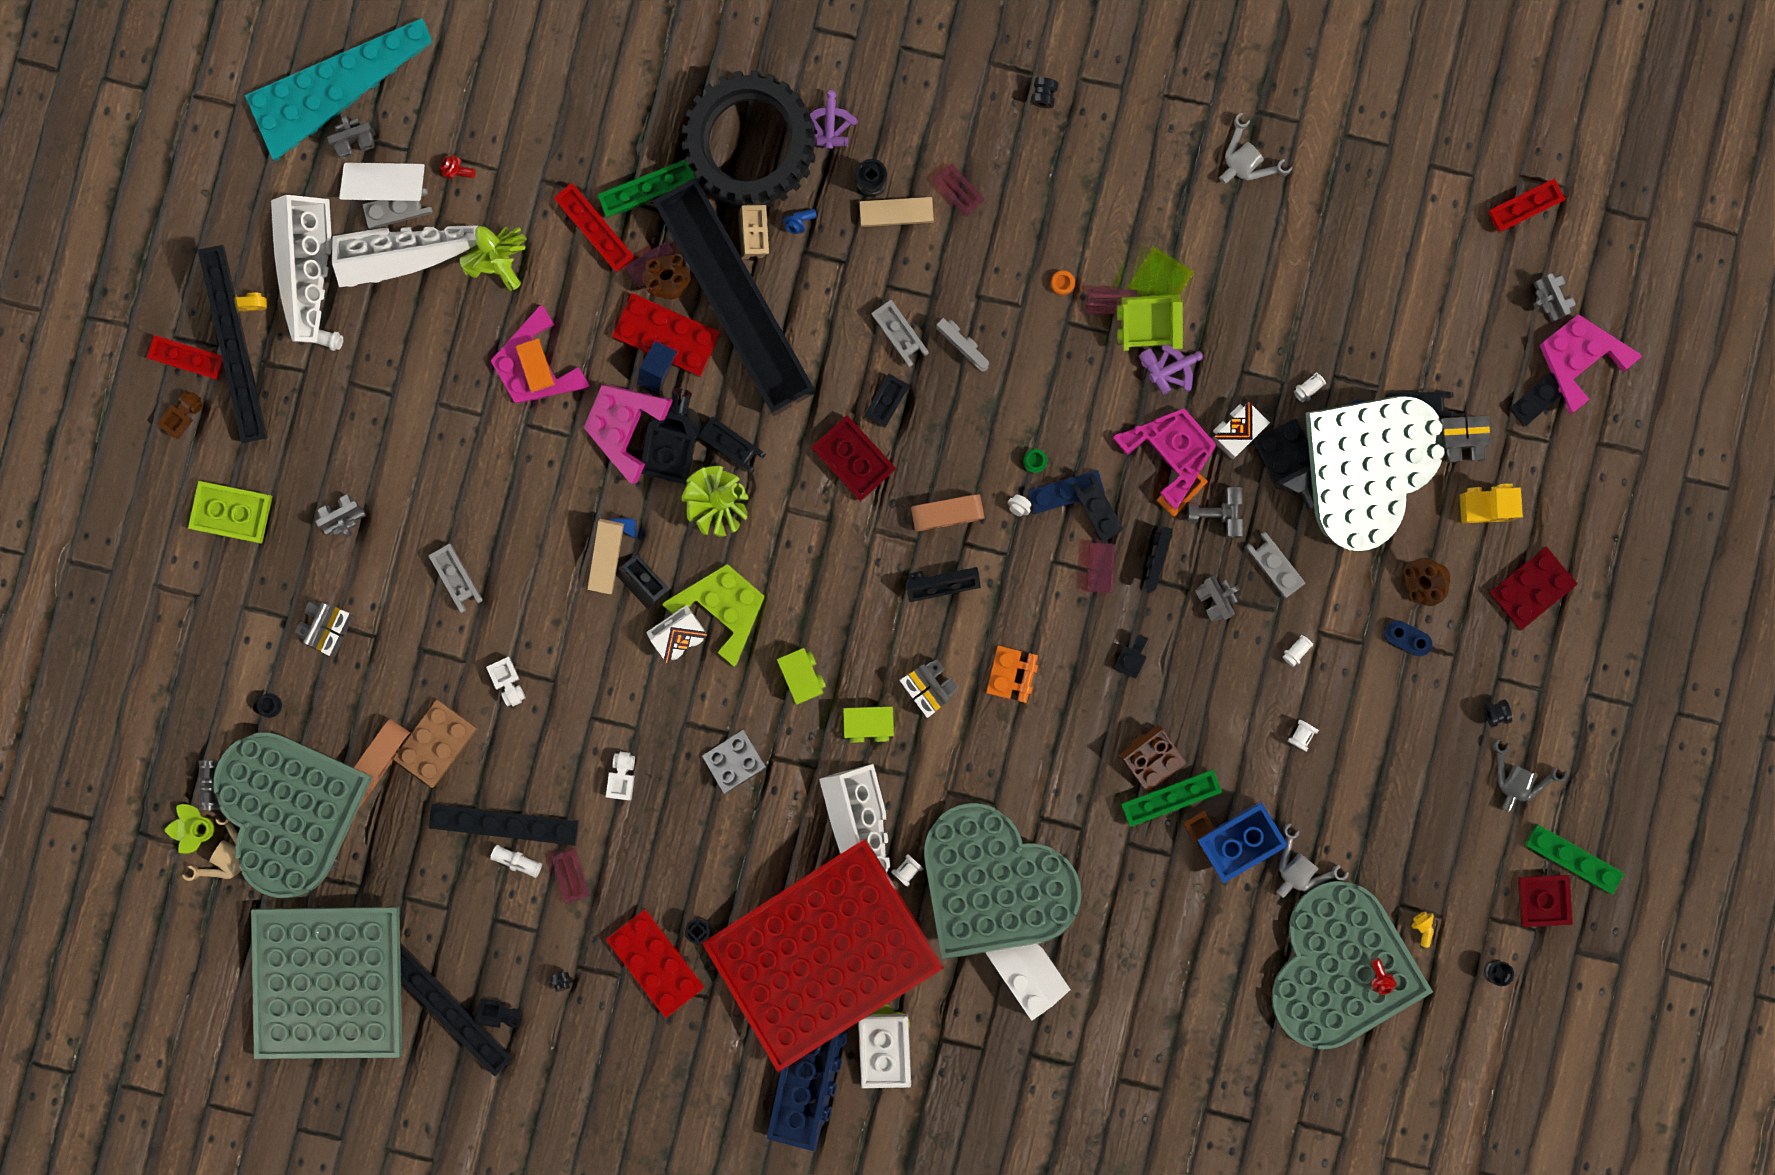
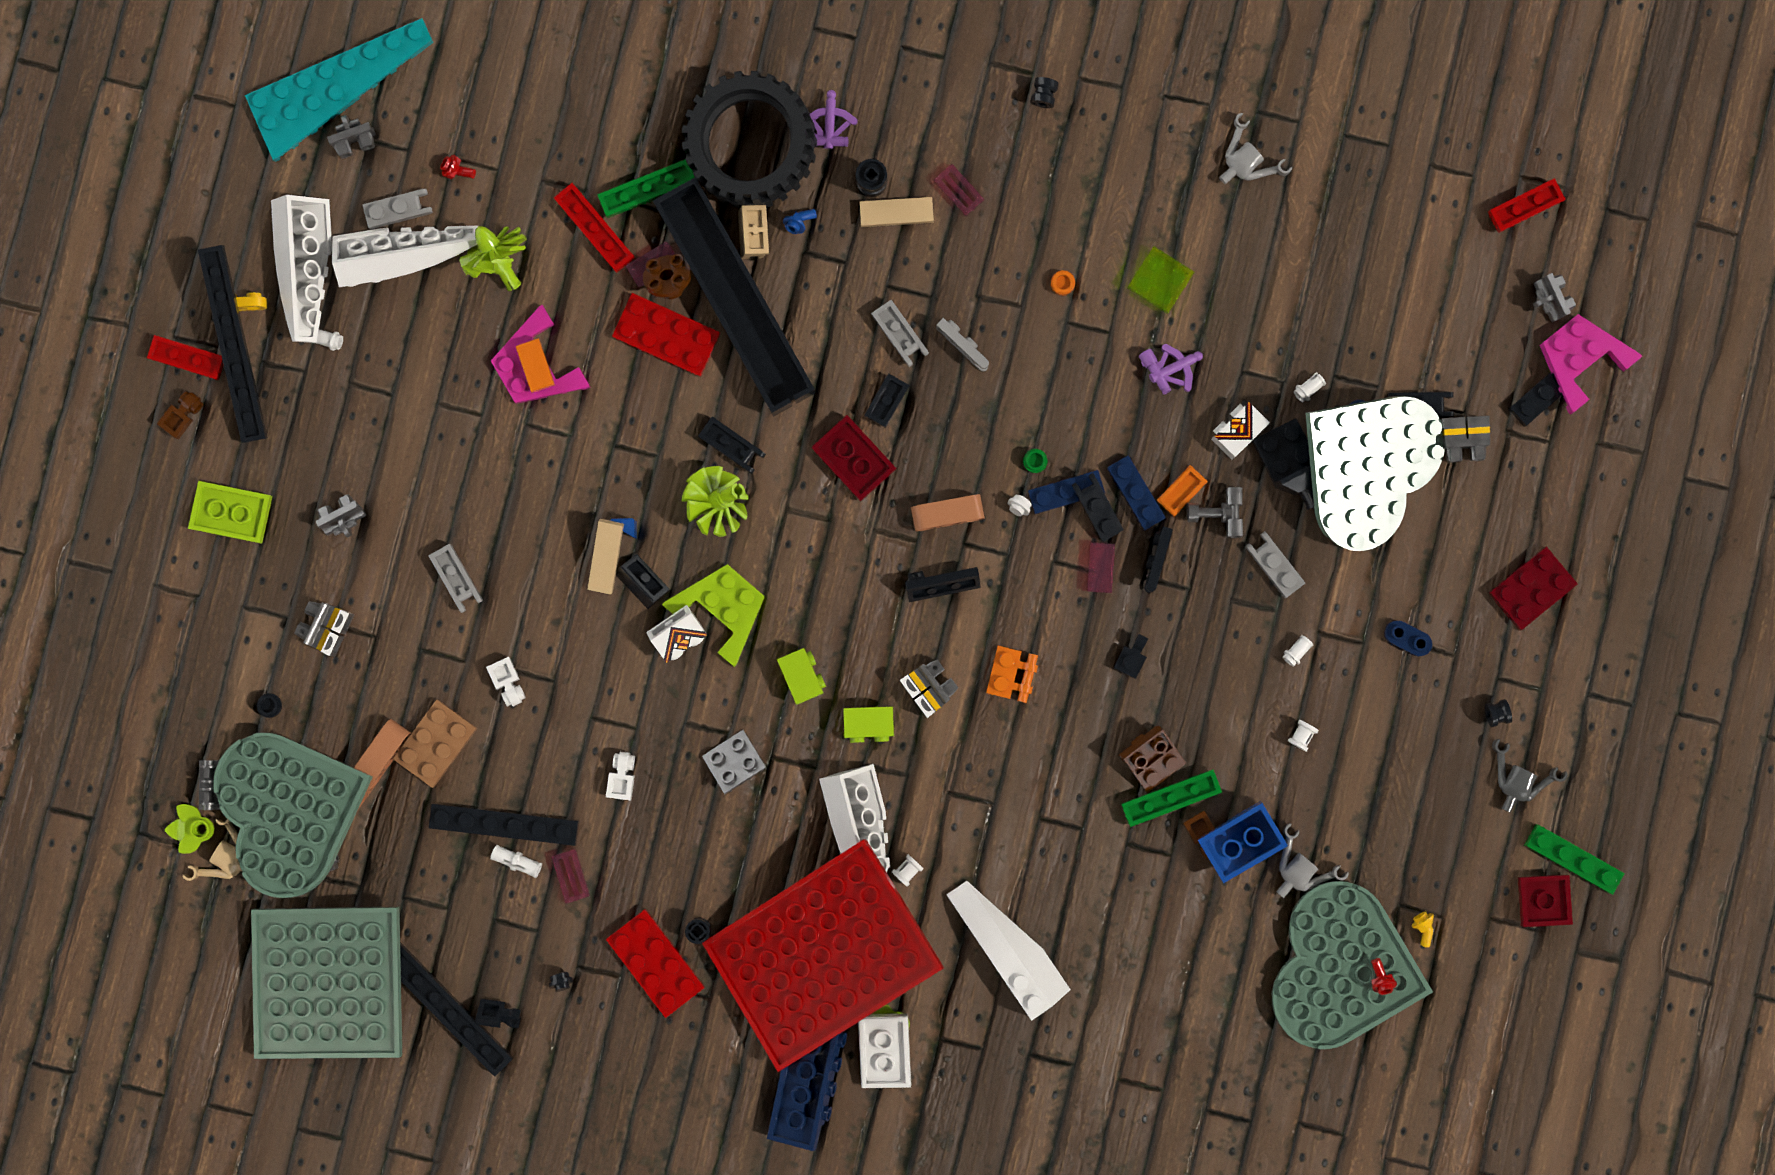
white sticker [340,163,425,201] -> none
dark pink wing [584,384,673,484] -> none
dark blue slope [637,341,678,395] -> none
black plate [641,388,703,485] -> none
sand green plate [924,803,1081,960] -> none
clear pink tile [1086,288,1137,314] -> none
dark pink wing [1113,408,1216,510] -> none
lime panel [1117,295,1183,351] -> none
flat silver hips [1195,575,1240,622] -> none
reddish brown plate [1404,558,1450,606] -> none
yellow brick [1460,484,1523,524] -> none
black wheel [1484,959,1514,987] -> none
none -> dark blue plate [1107,455,1166,531]

